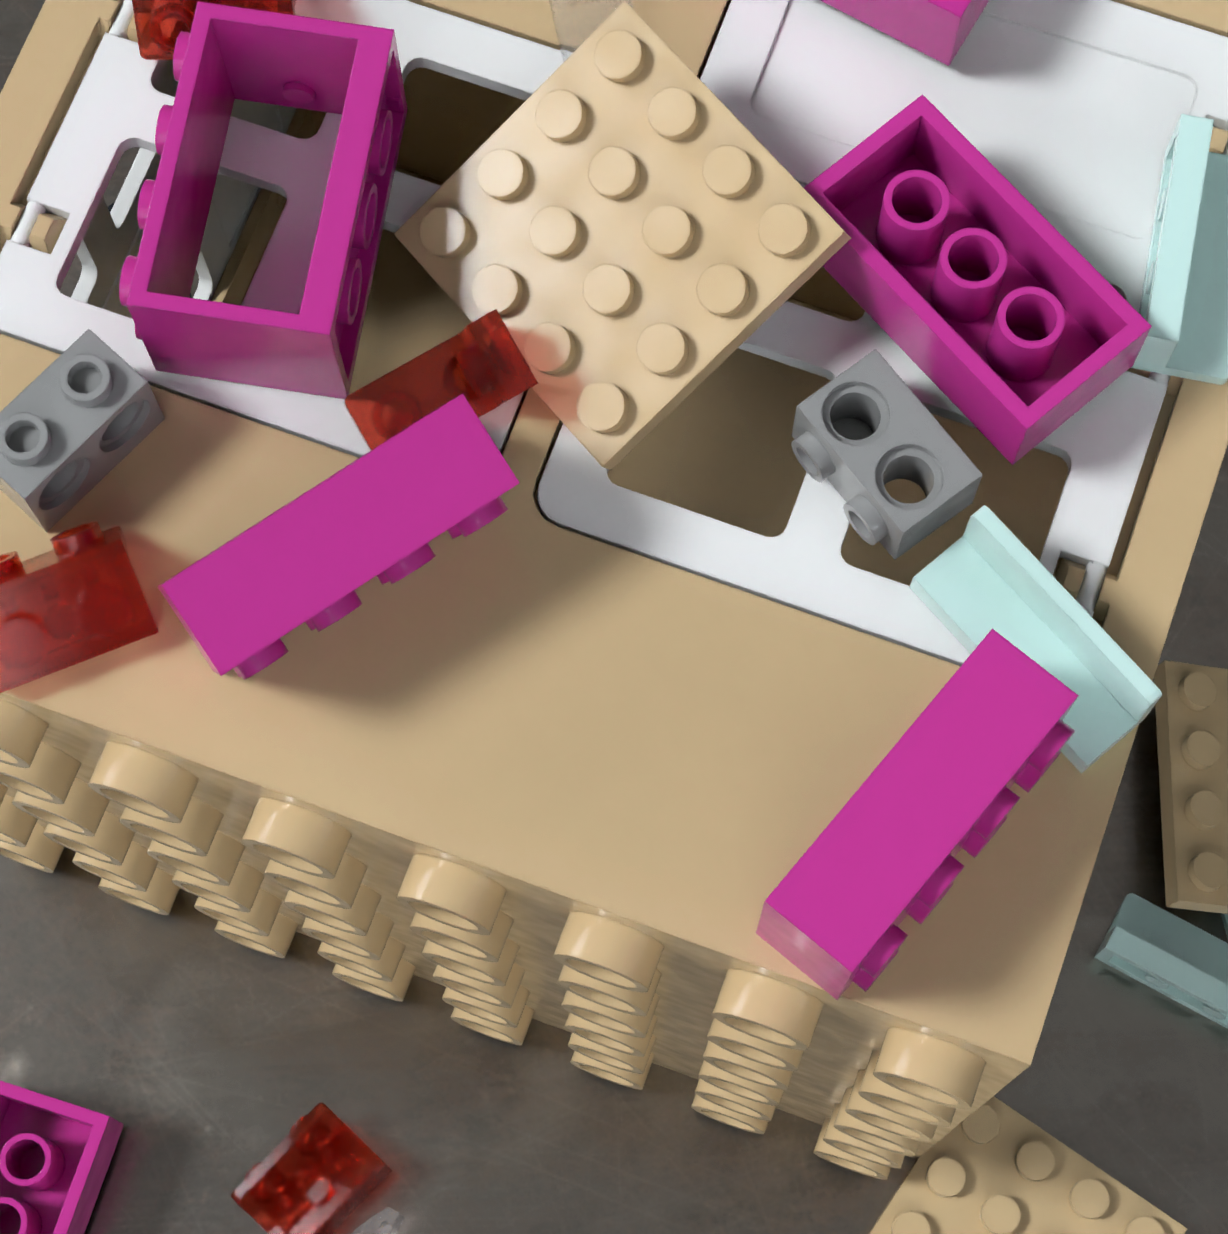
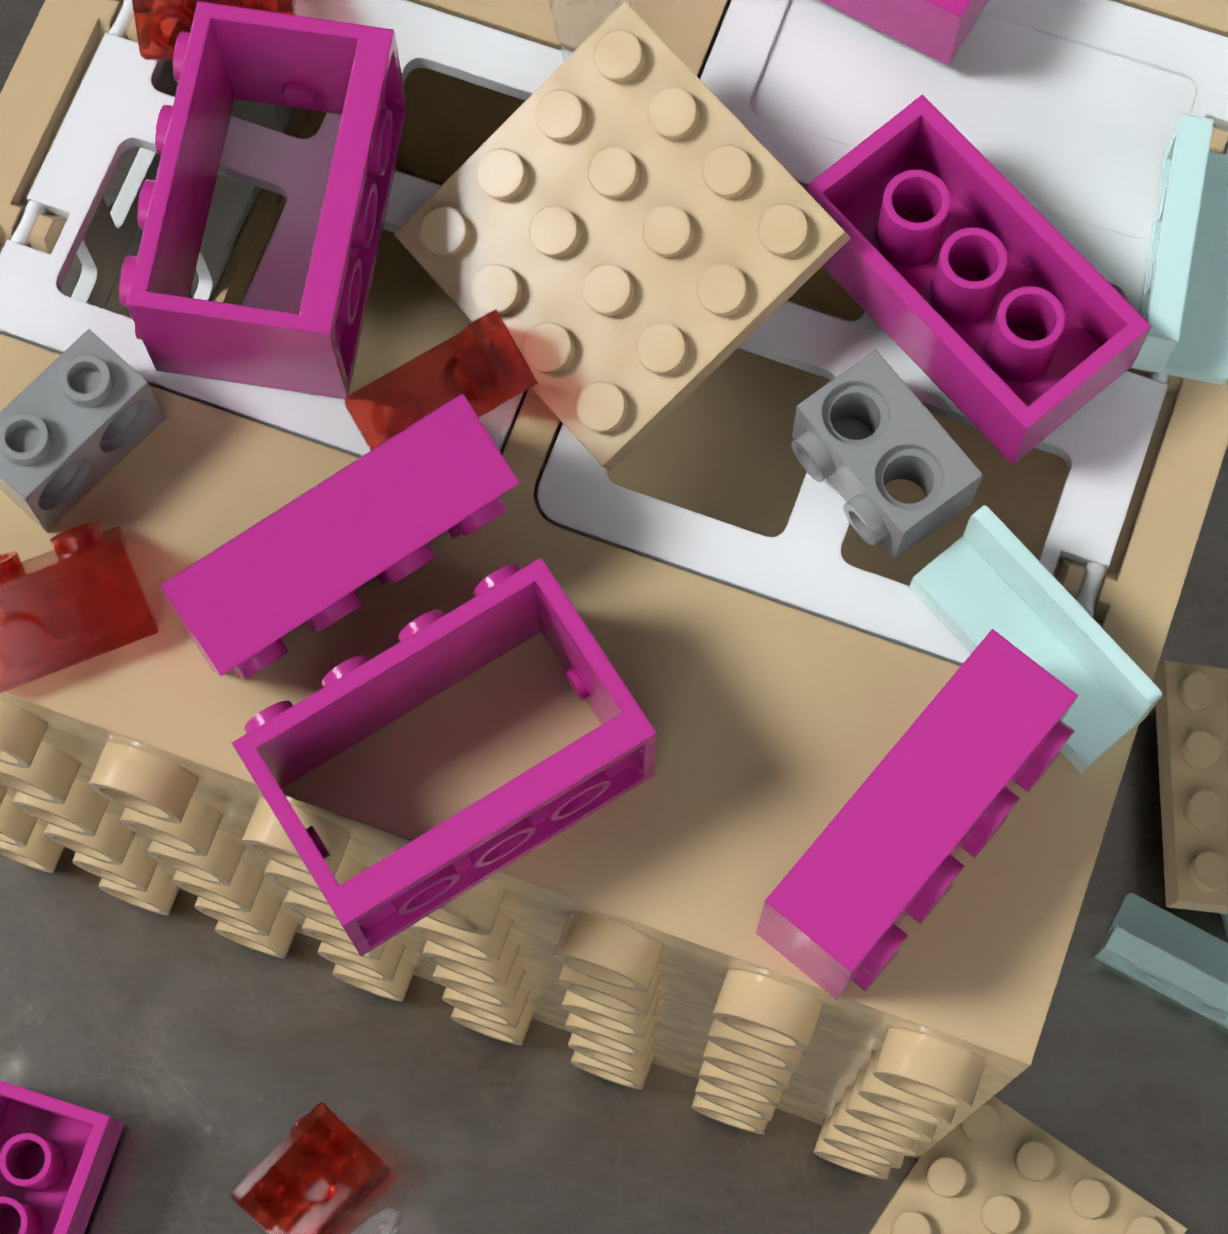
none -> dark pink hose [232,558,657,957]

